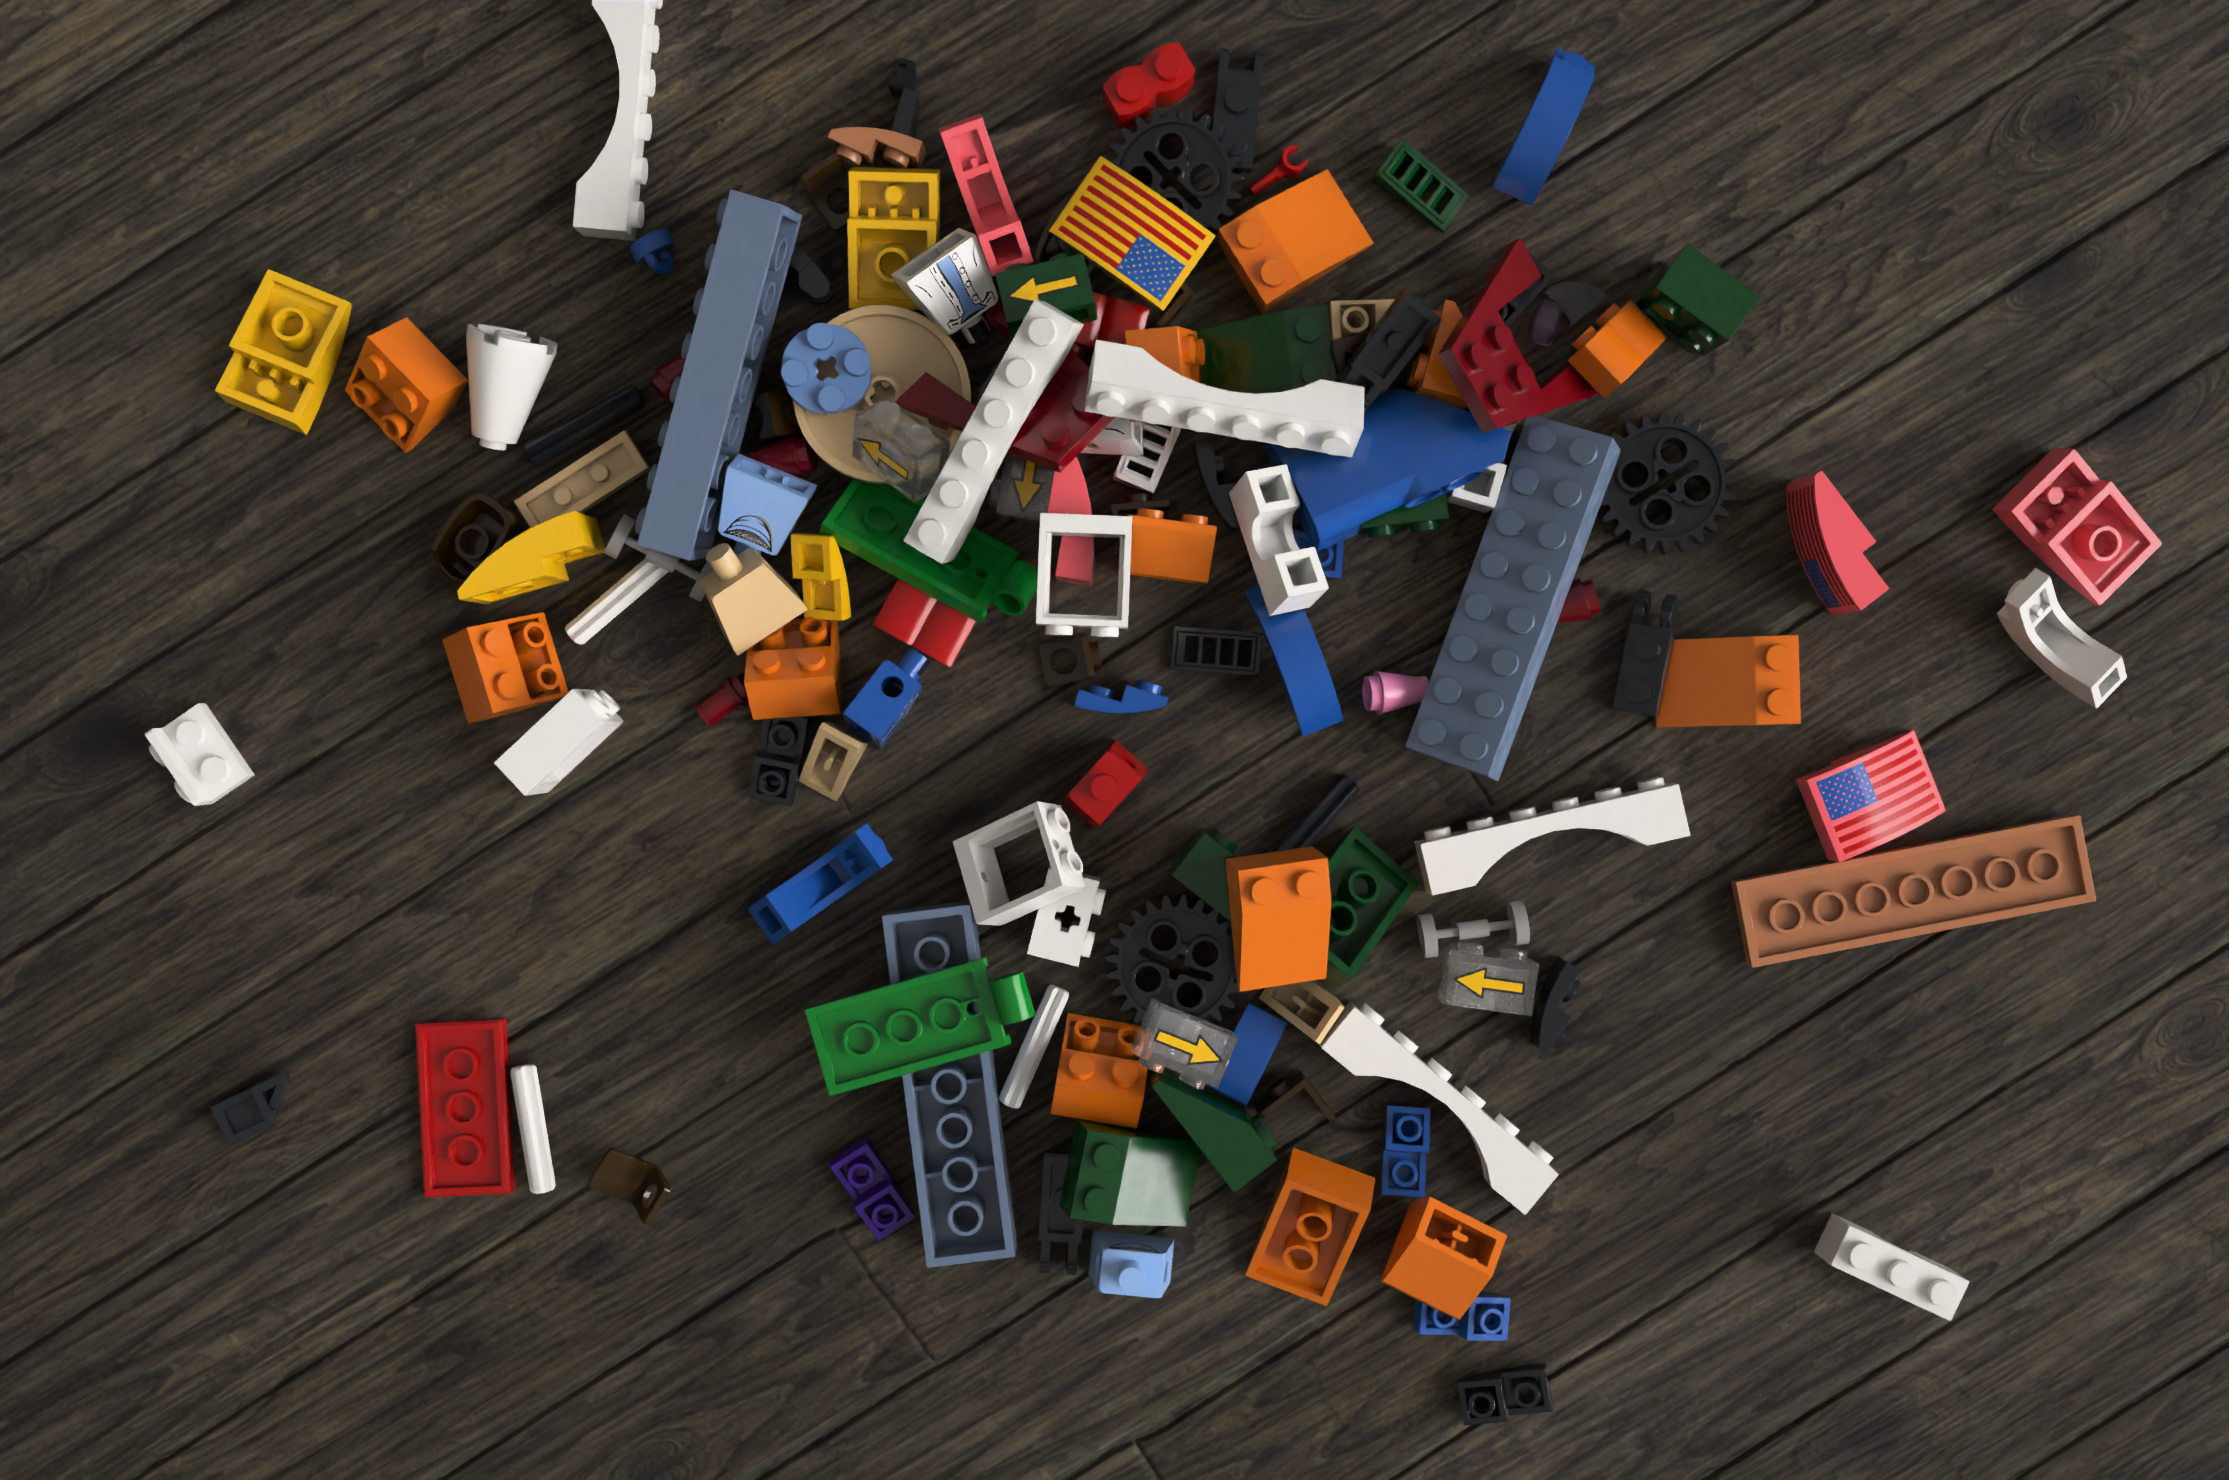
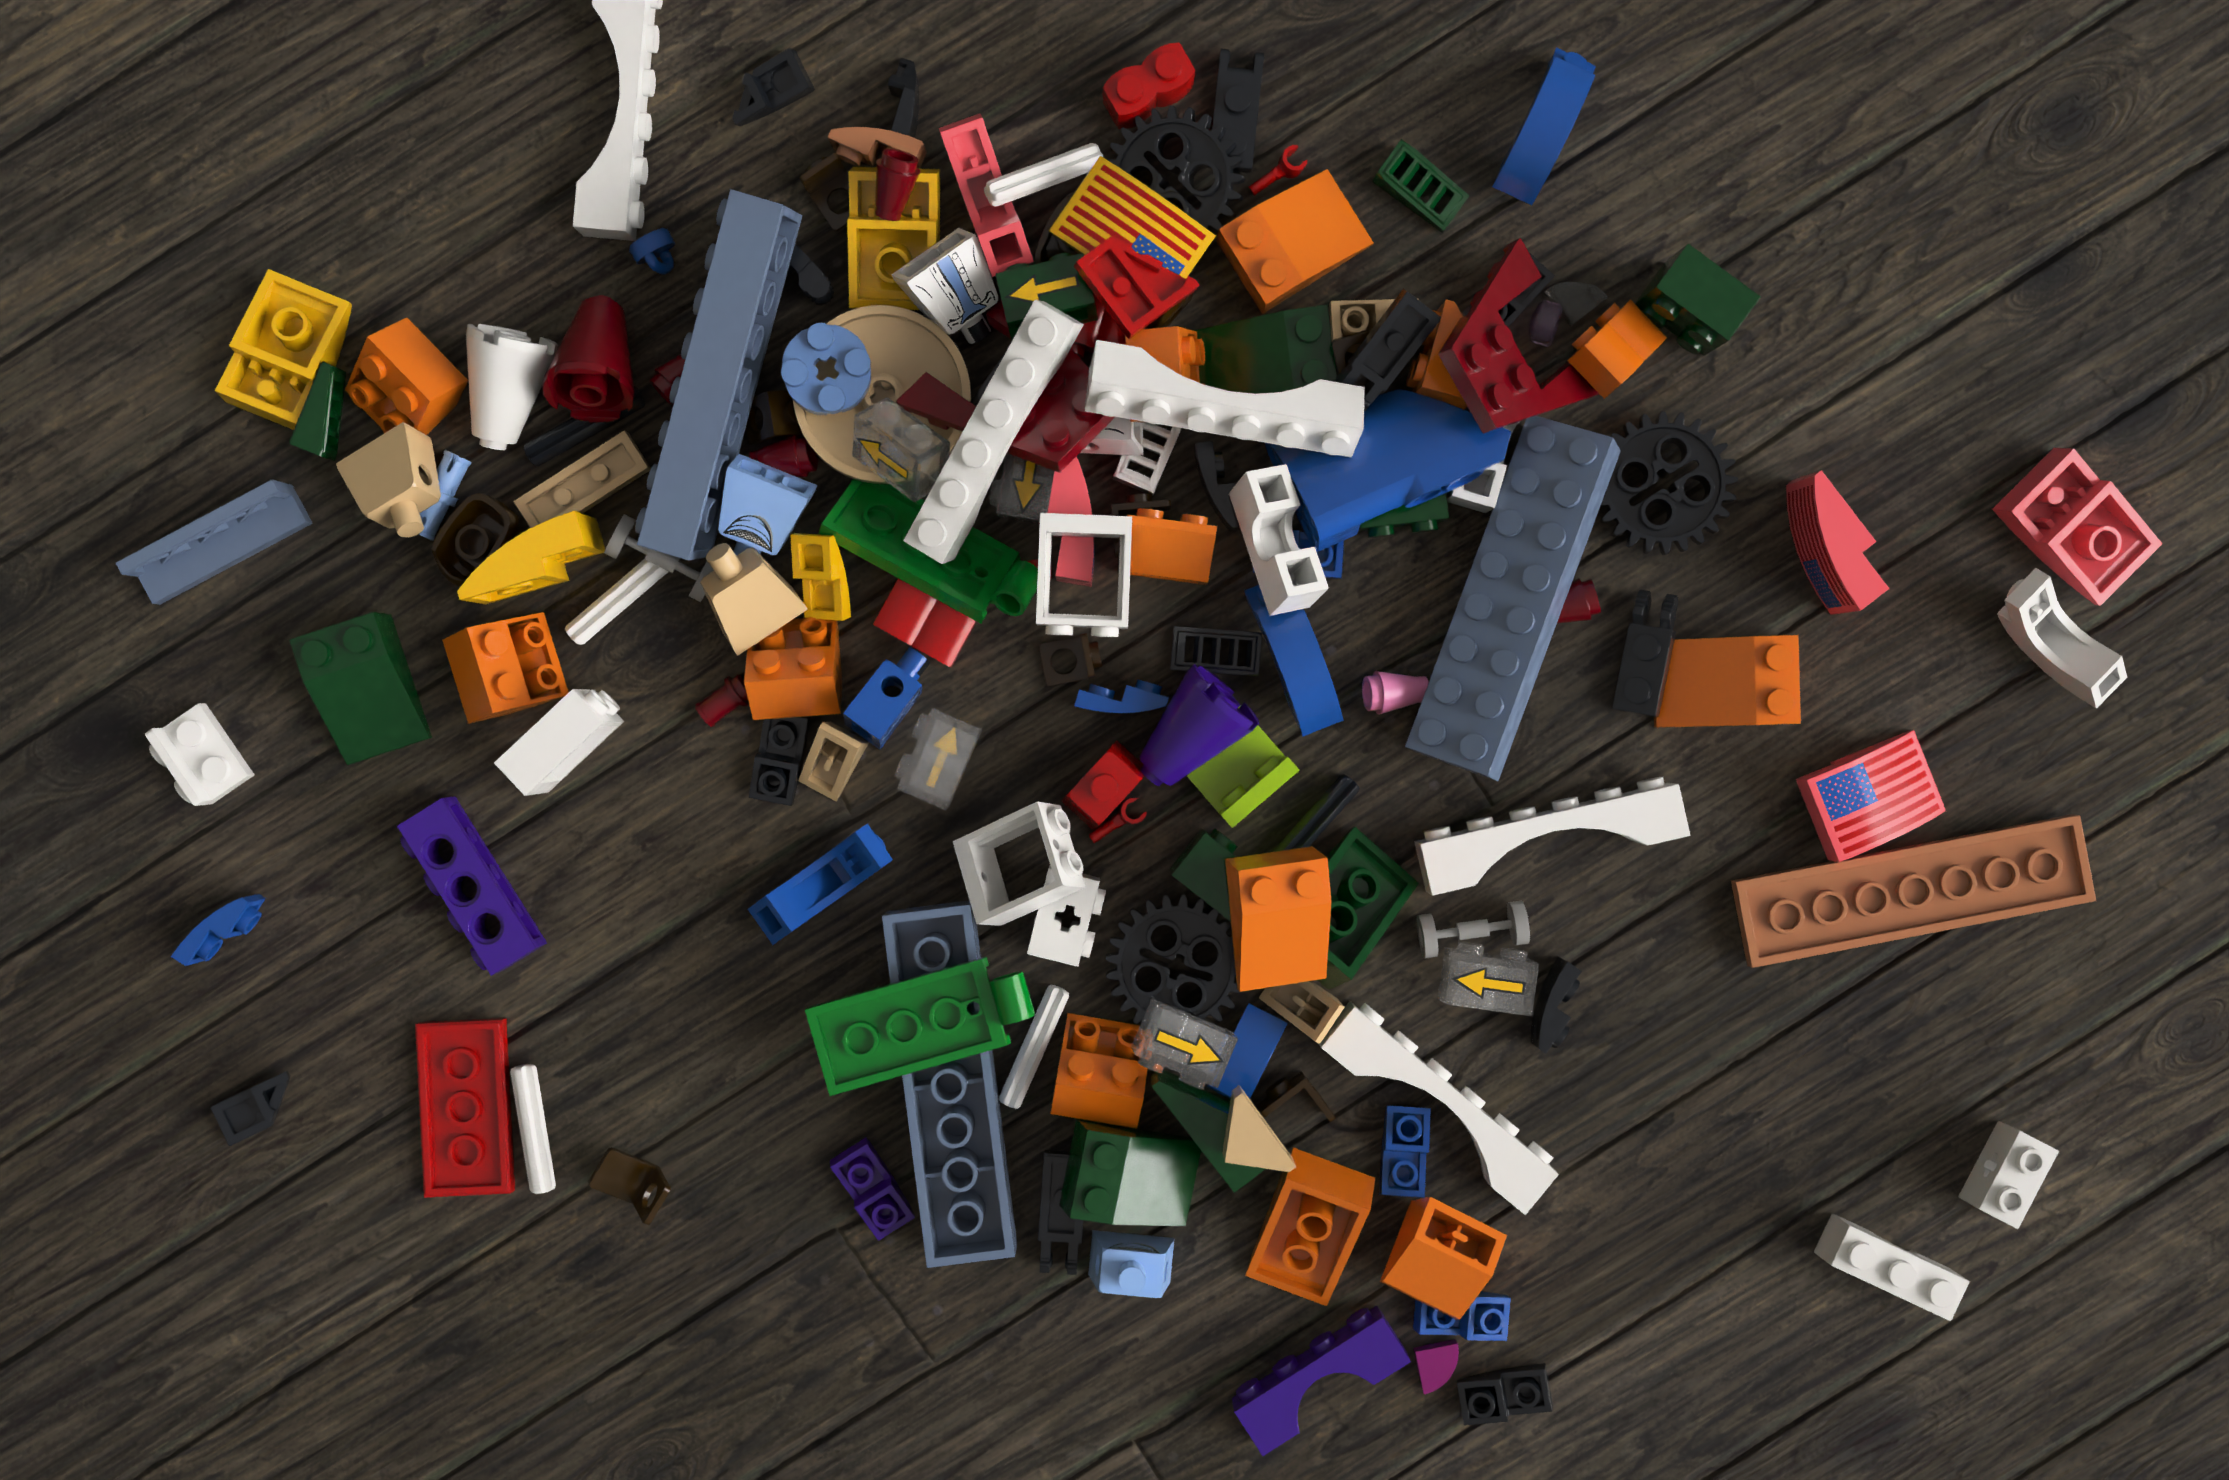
none -> sand blue fence [116,480,313,605]
none -> blue slope [171,894,266,966]
none -> dark green slope [289,612,432,765]
none -> dark green slope [290,362,346,461]
none -> tan torso [336,422,441,537]
none -> dark purple brick [397,796,547,976]
none -> light blue pin [420,450,472,541]
none -> dark red cone [543,295,635,423]
none -> black slope [732,48,815,126]
none -> dark red cone [875,149,920,221]
none -> clear brick [894,708,983,810]
none -> white axle [984,143,1104,207]
none -> red wing [1074,236,1200,339]
none -> red hand [1089,798,1147,843]
none -> dark purple cone [1139,664,1259,786]
none -> lime bracket [1187,705,1299,828]
none -> tan slope [1222,1085,1296,1172]
none -> dark purple arch [1232,1306,1411,1456]
none -> magenta tile [1413,1339,1459,1394]
none -> white brick [1958,1121,2059,1229]

